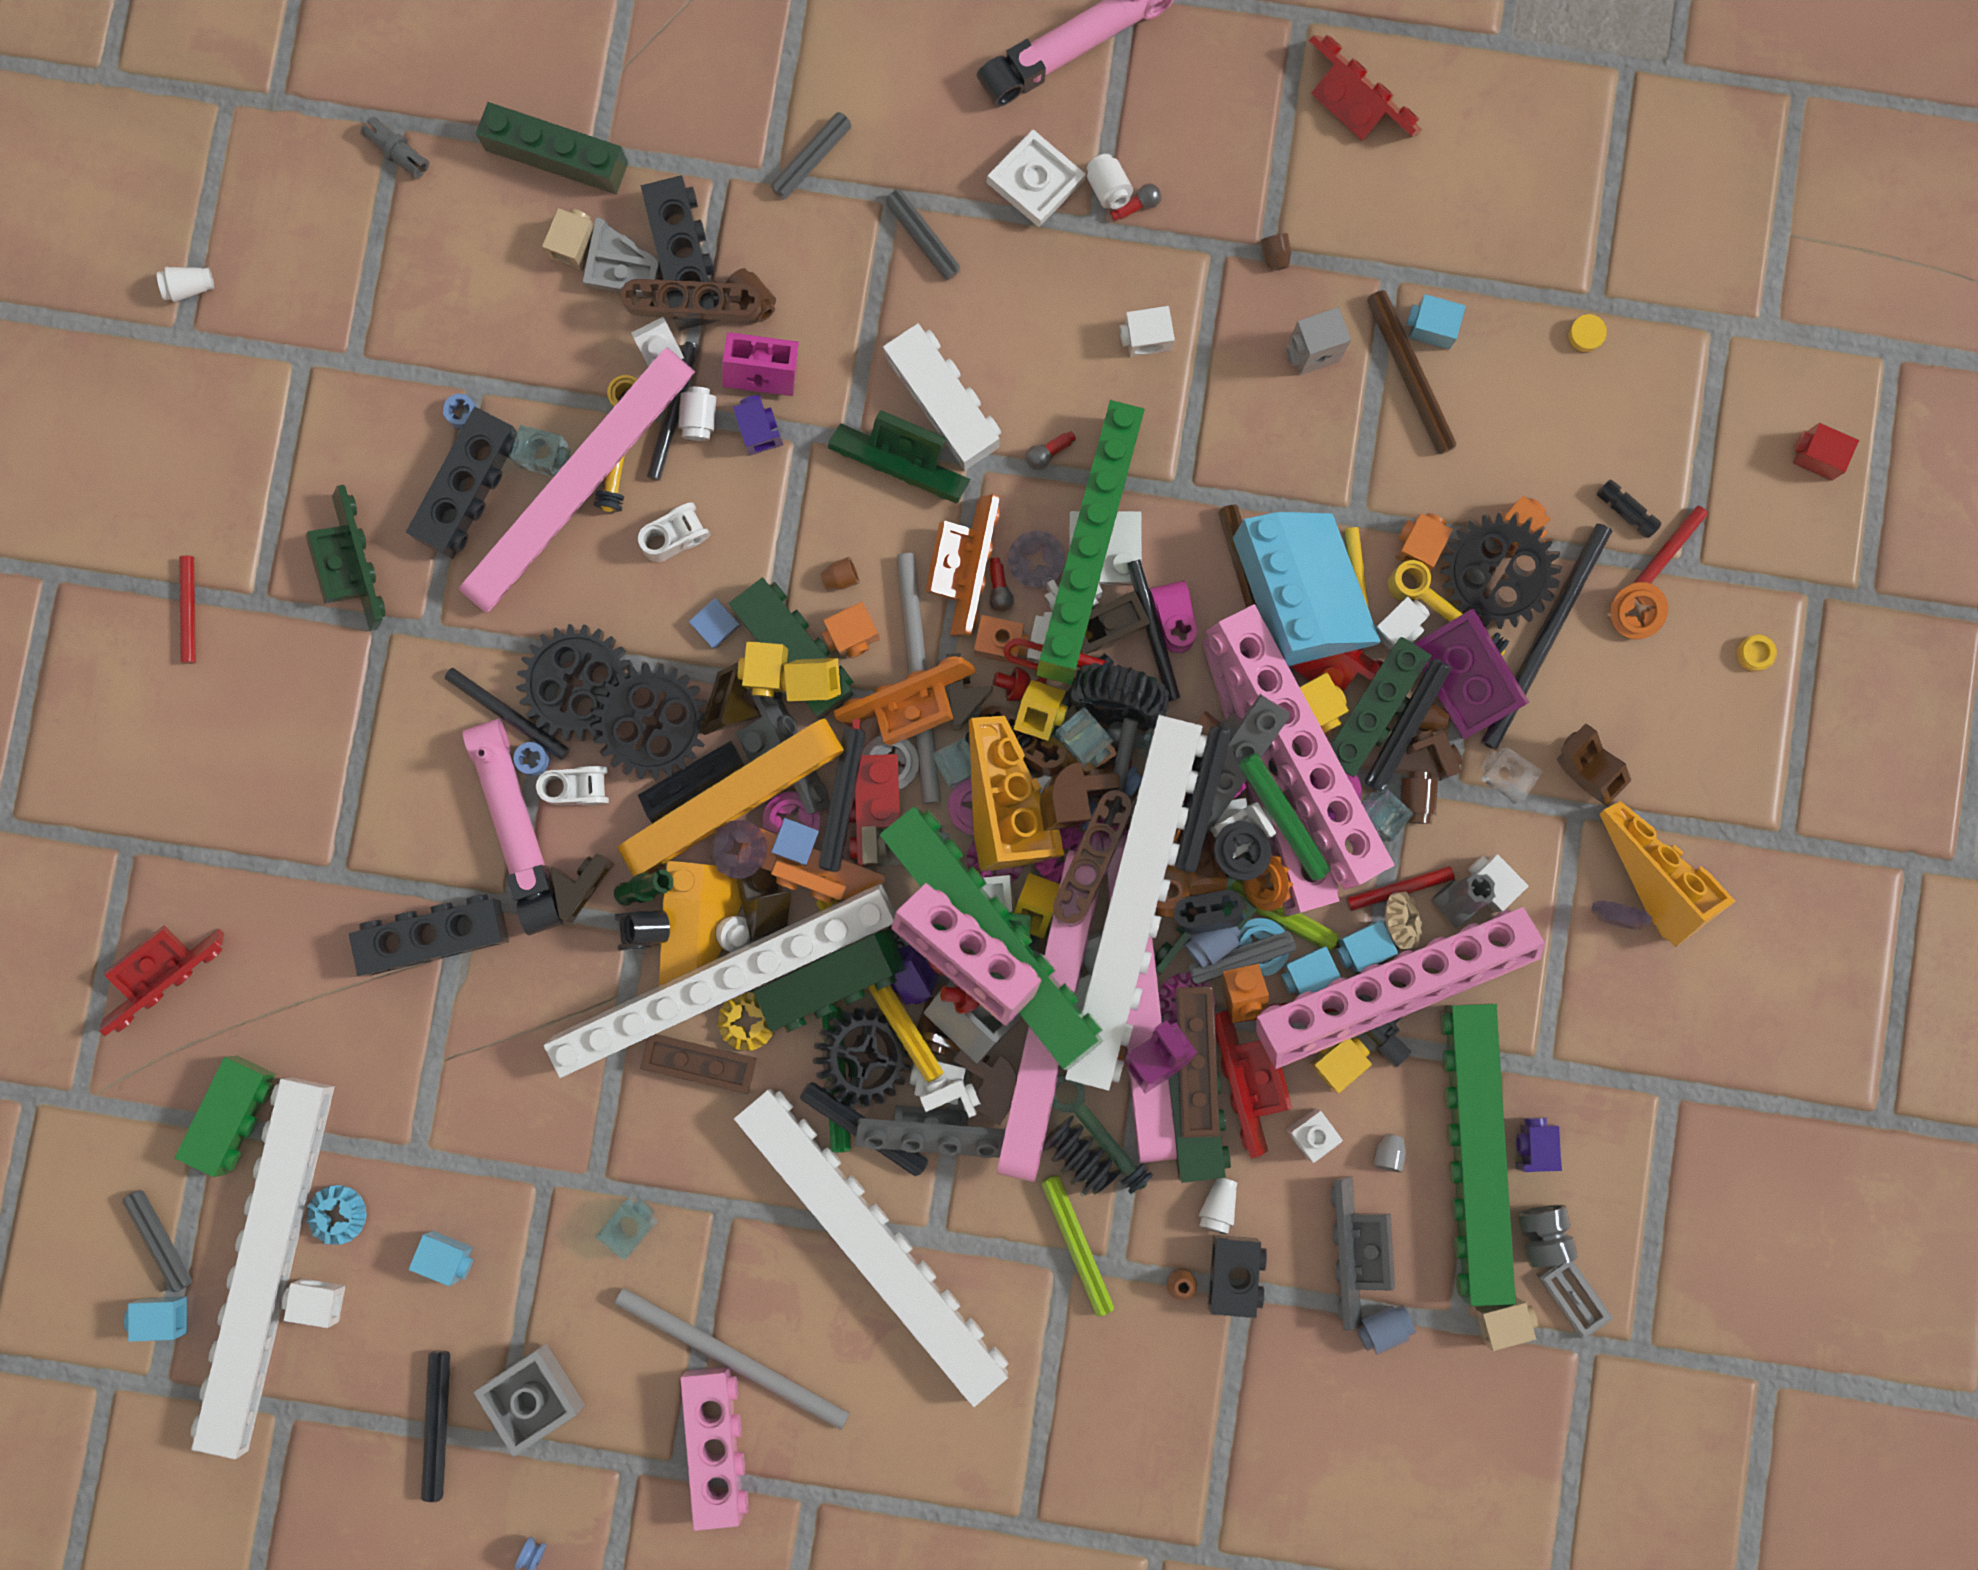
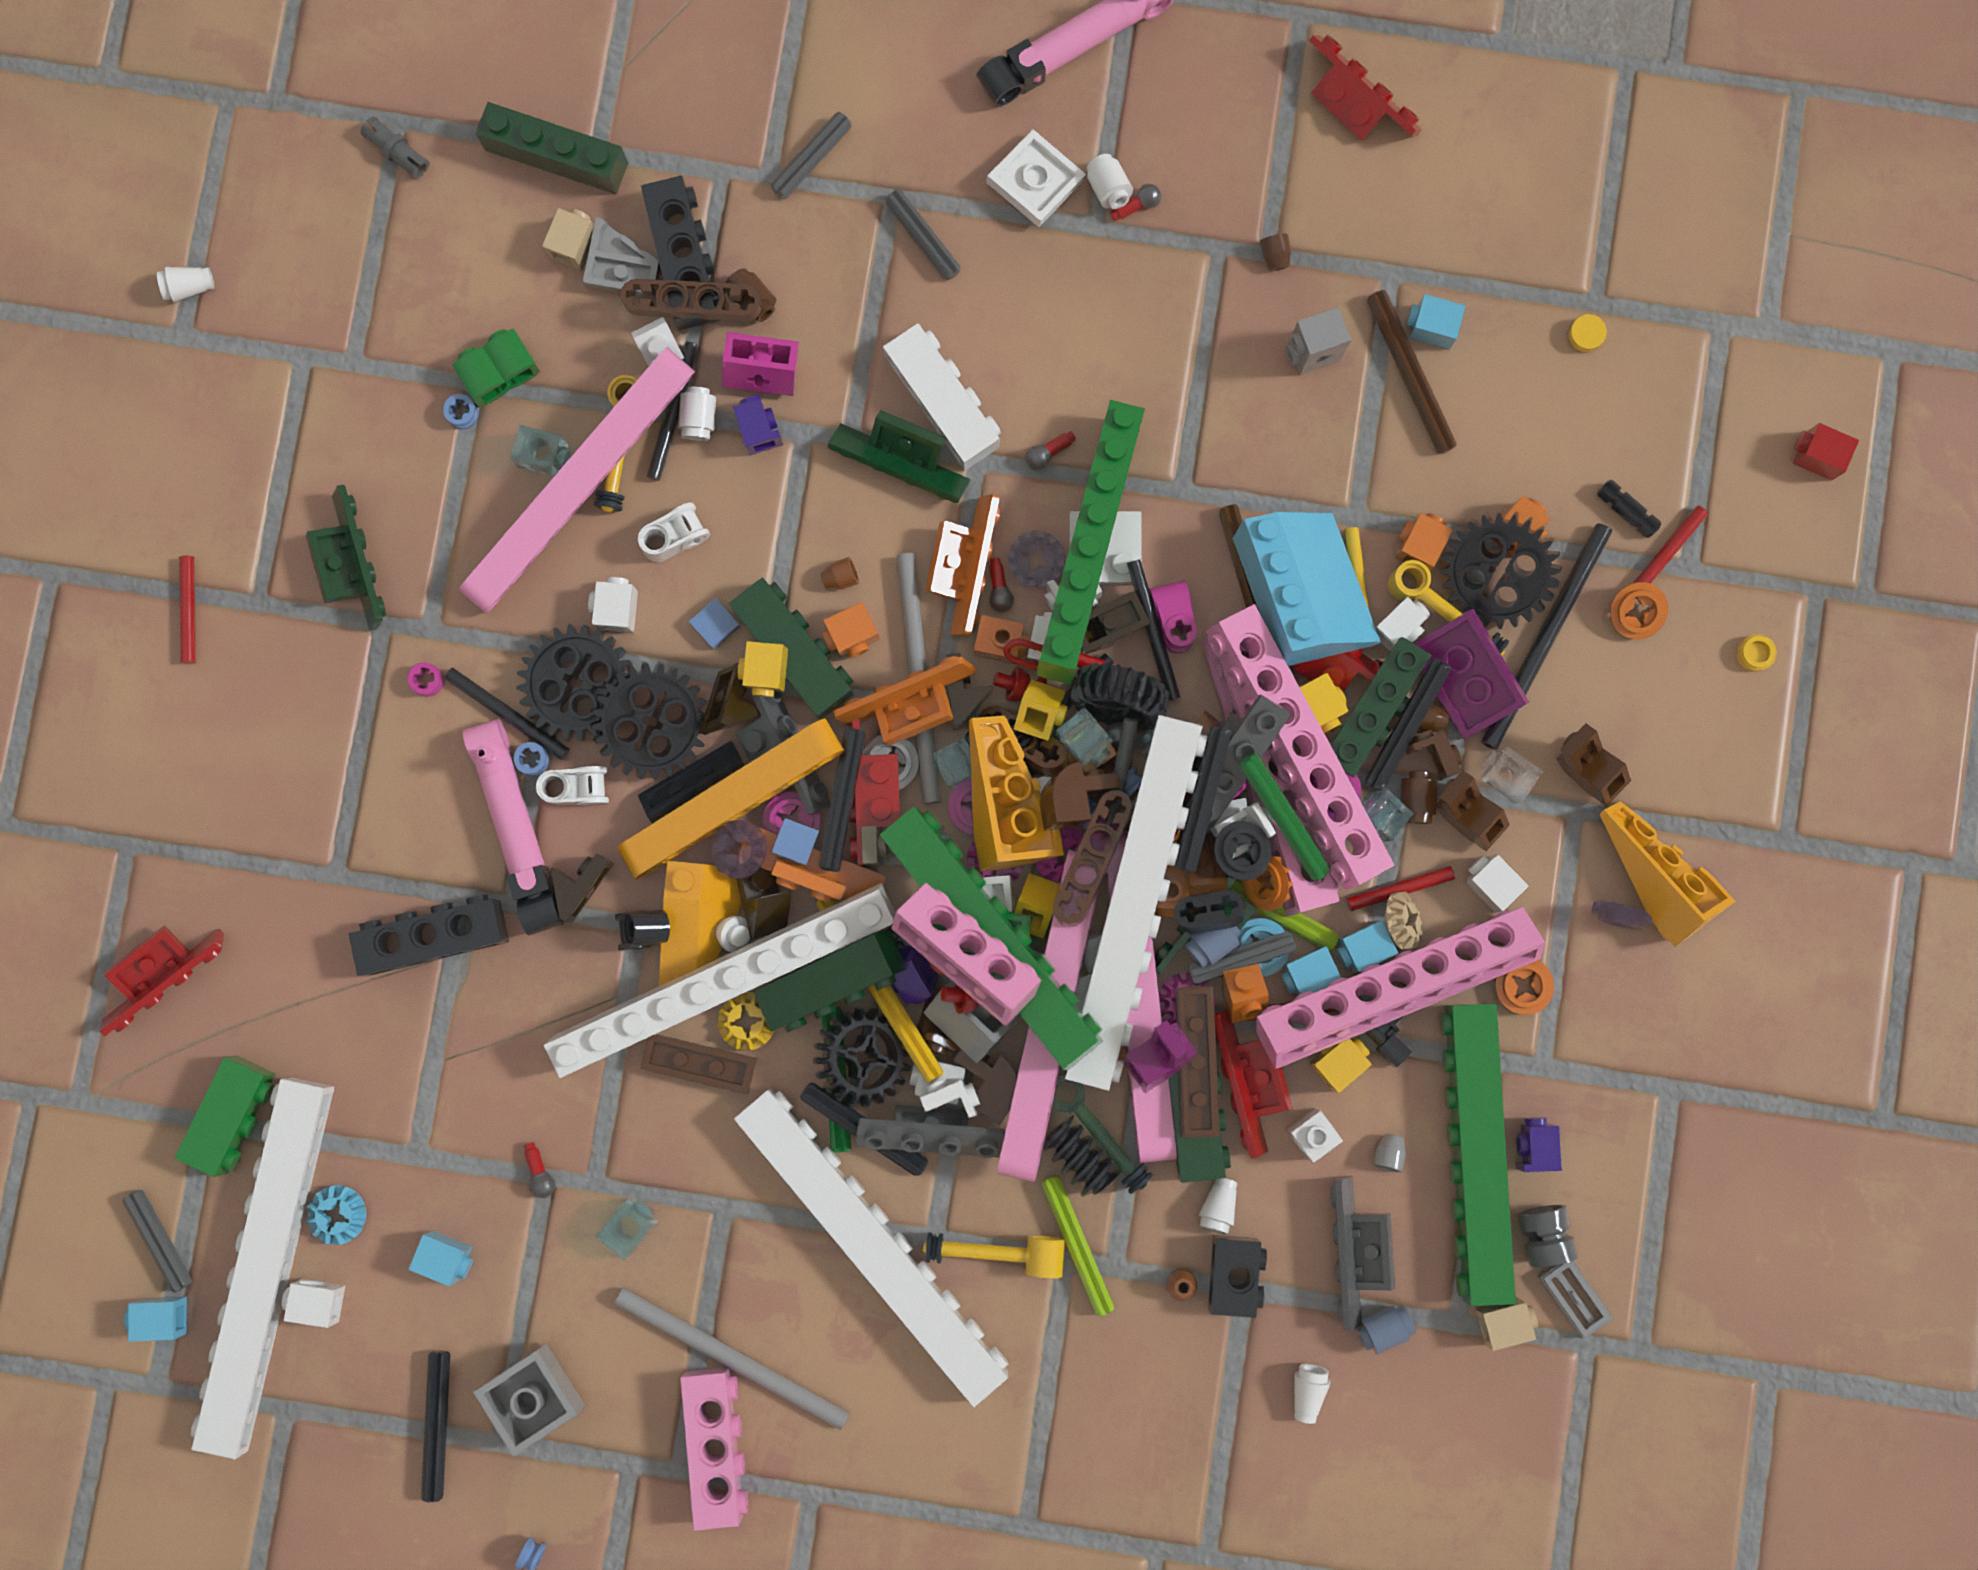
black brick [406,406,520,559] -> none
dark green pin [614,870,673,906] -> none
yellow brick [781,658,841,701] -> none
white brick [1119,306,1175,357] -> none
dark grey piece [1431,872,1496,928] -> none
none -> dark pink bush [407,662,444,697]
none -> green brick [452,328,540,408]
none -> piece [524,1142,555,1198]
none -> white brick [588,577,638,633]
none -> yellow piece [923,1232,1065,1278]
none -> white cone [1294,1363,1331,1424]
none -> reddish brown brick [1437,770,1510,852]
none -> orange gear [1494,960,1554,1015]

